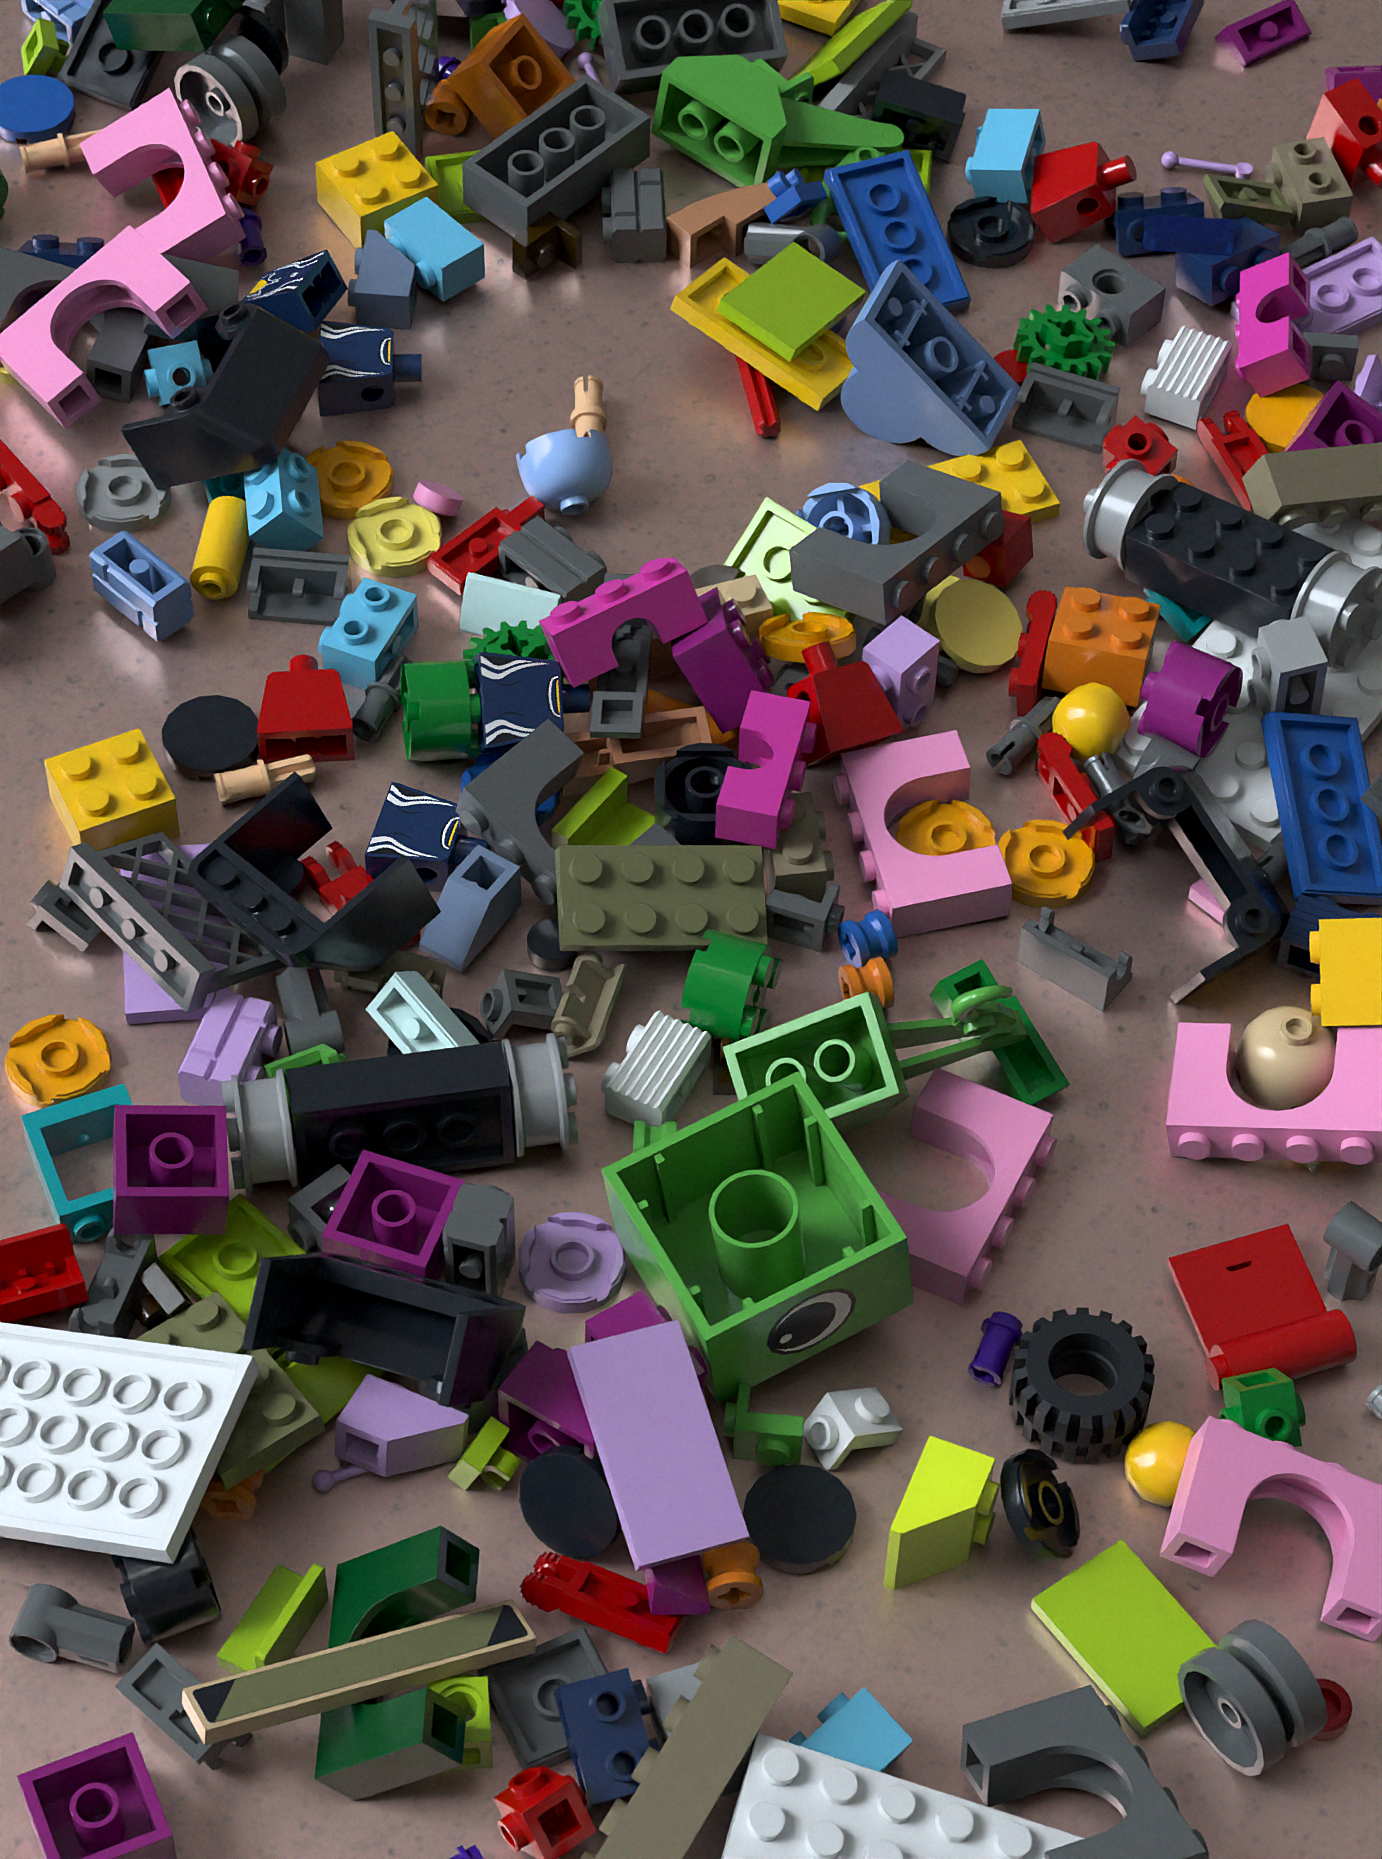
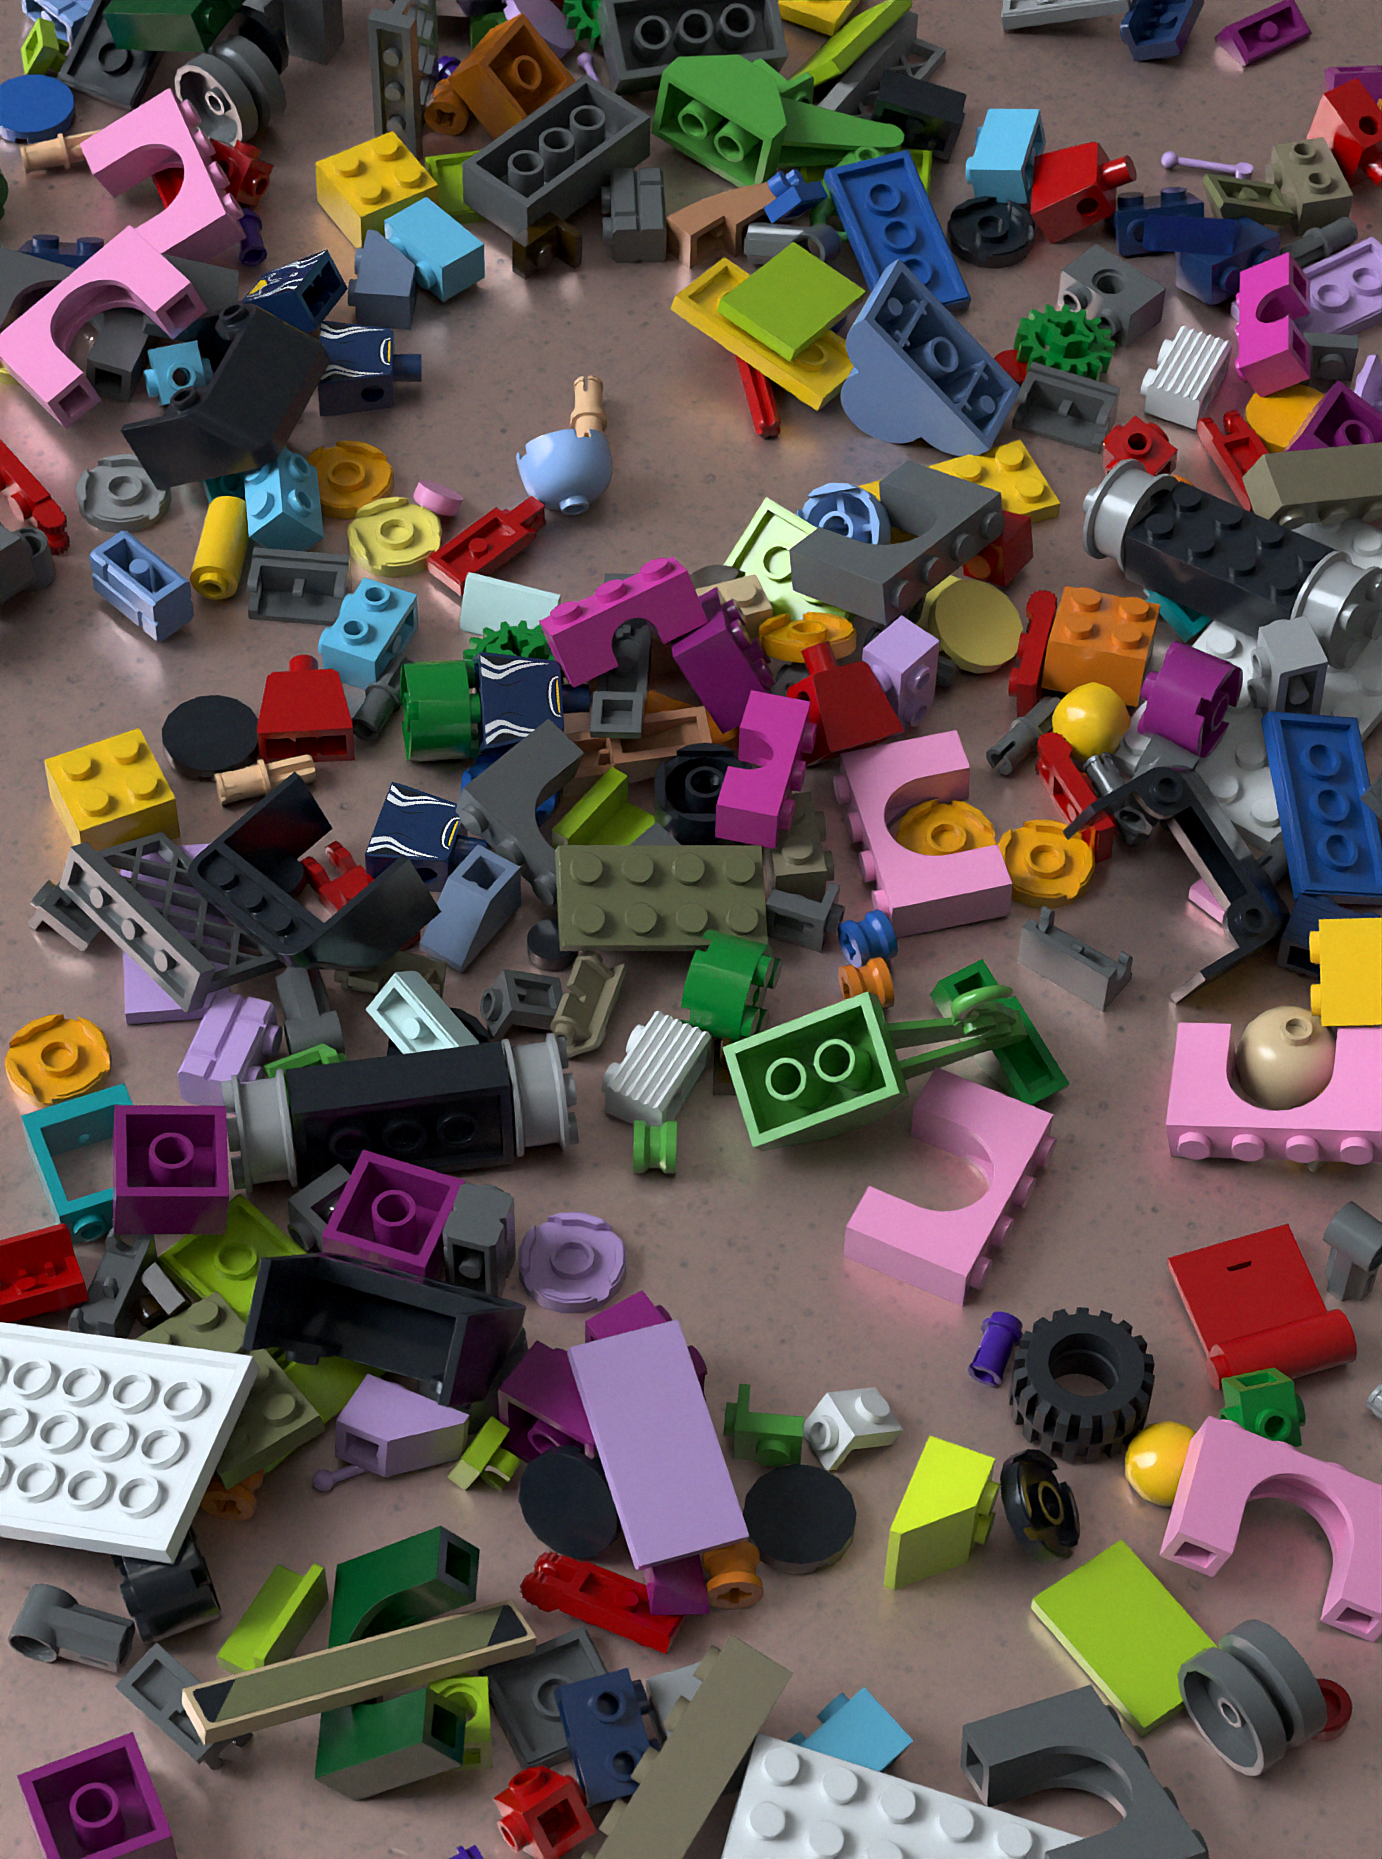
dark grey brick [498,516,607,604] -> none
bright green brick [601,1071,914,1404] -> none

